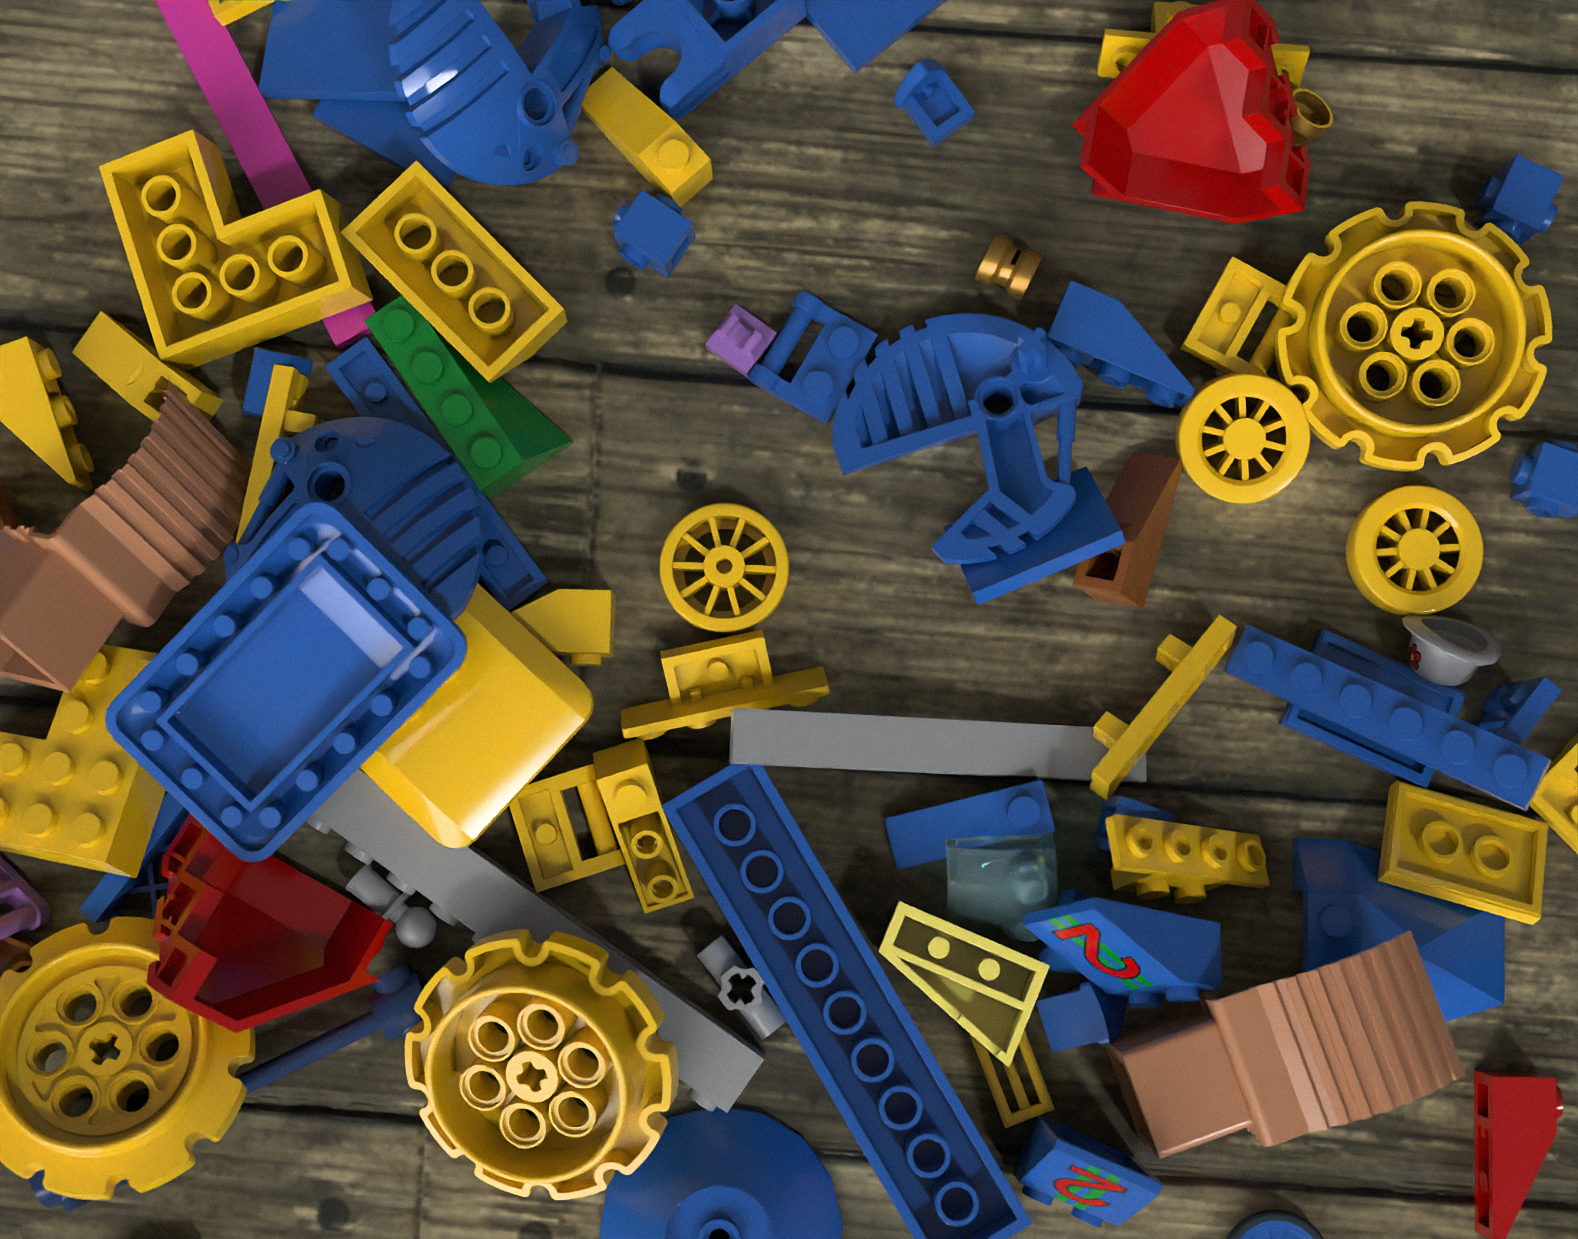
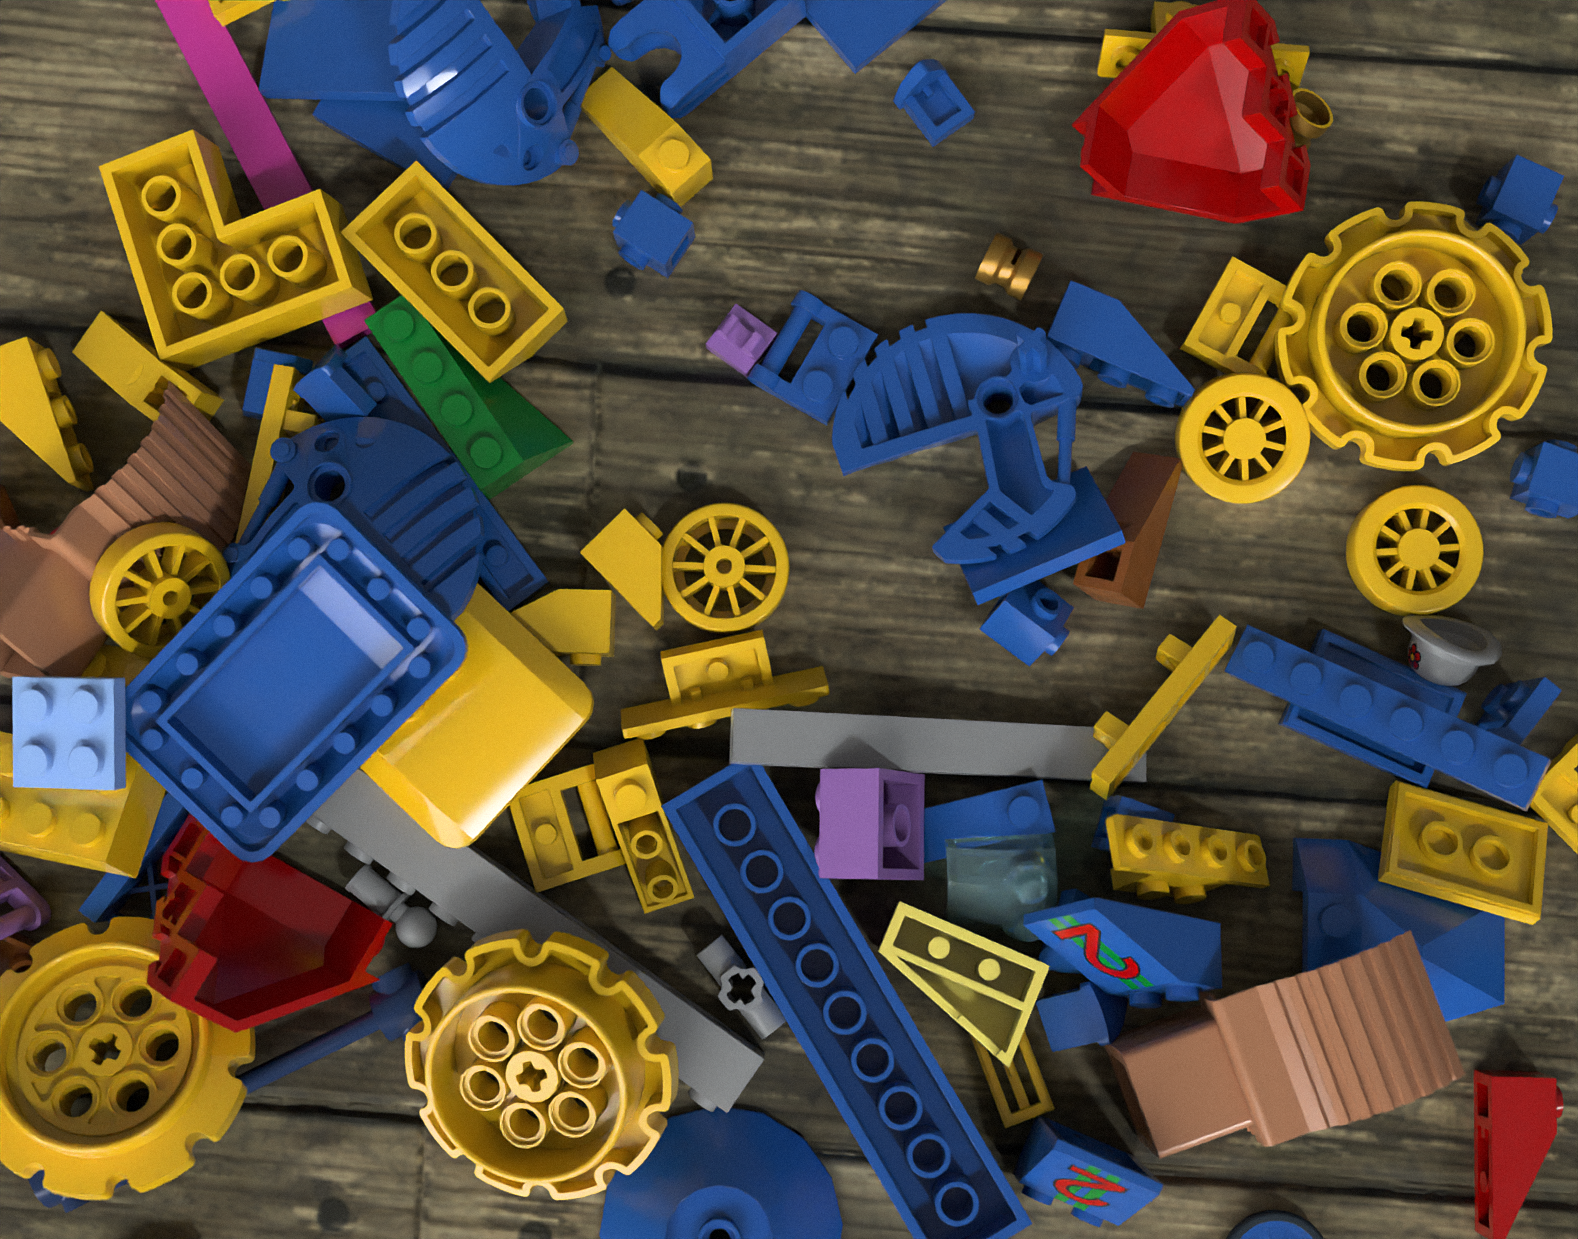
none -> light blue plate [12,675,126,790]
none -> yellow wheel [90,522,230,659]
none -> blue tile [293,344,377,422]
none -> yellow slope [580,508,664,631]
none -> medium lavender brick [815,768,925,880]
none -> blue brick [979,580,1074,666]

